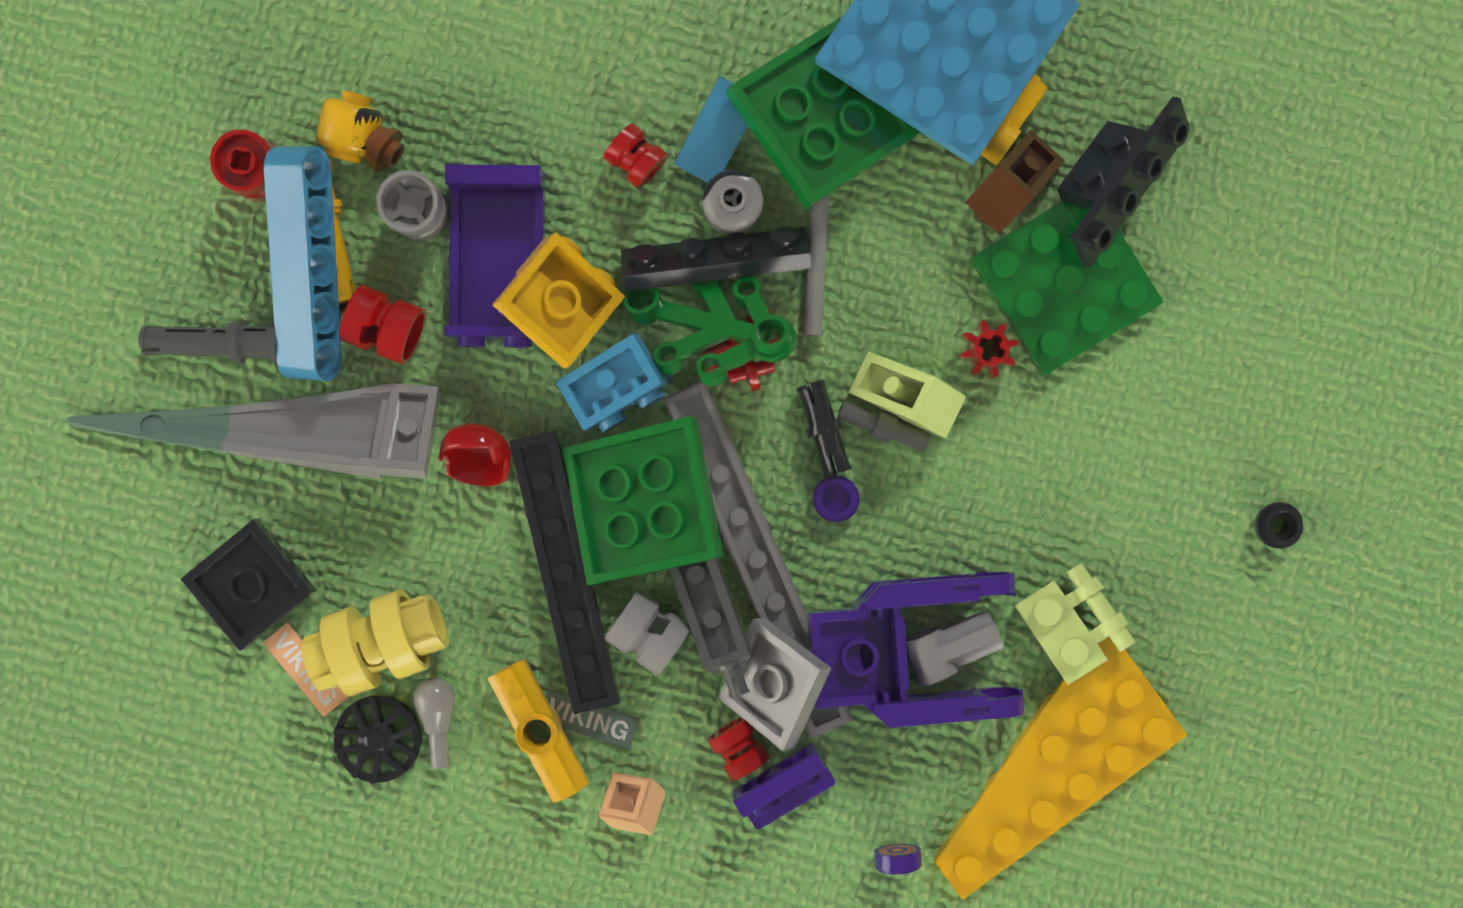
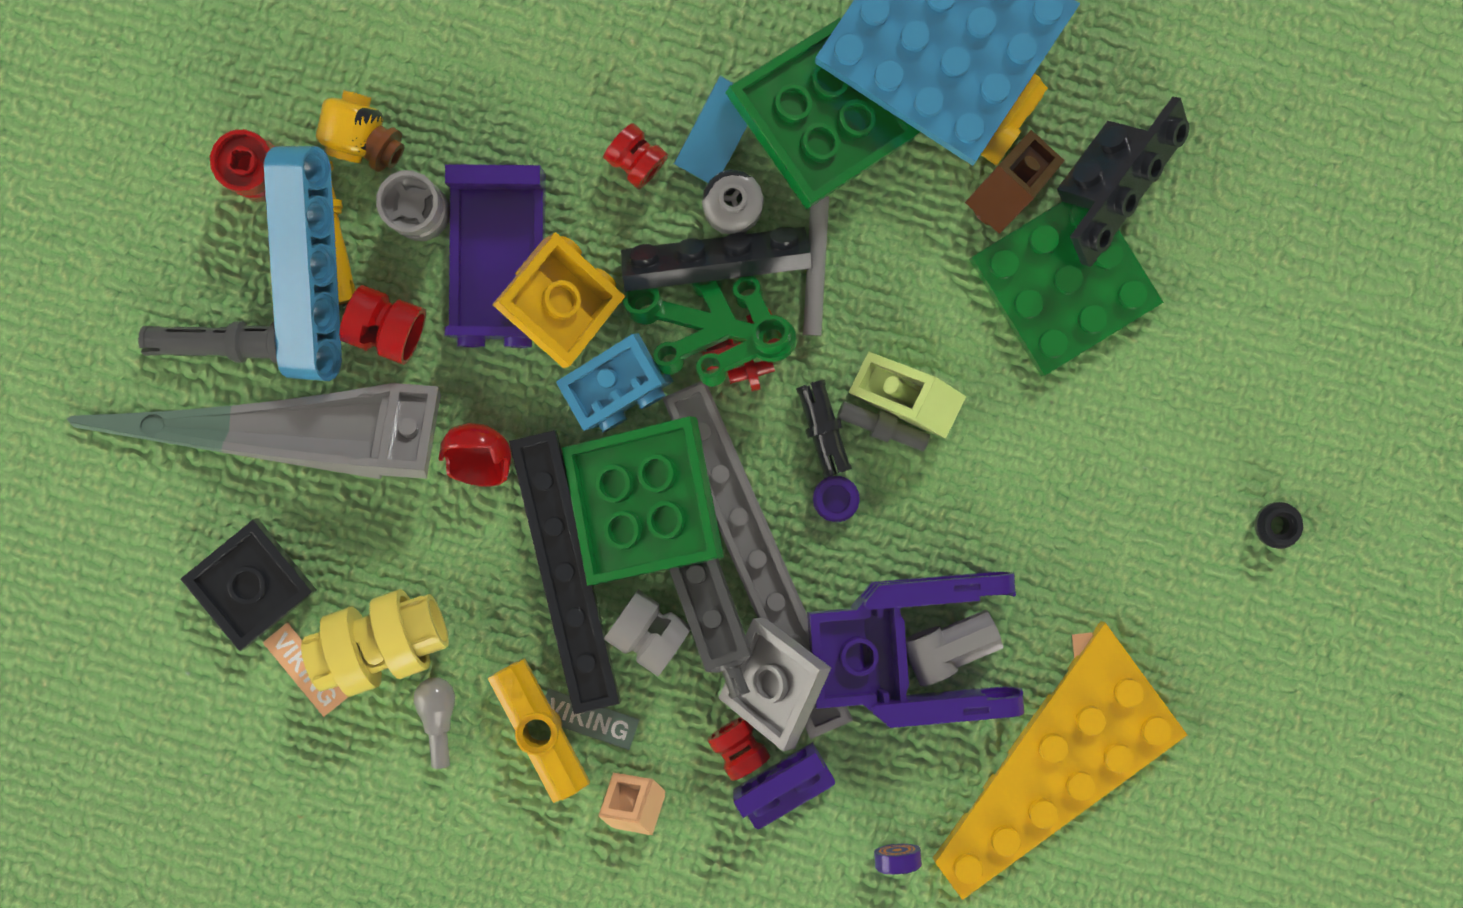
black wheel [333,695,422,784] -> none
red gear [958,320,1019,379] -> none
yellowish green plate [1015,563,1136,685] -> none

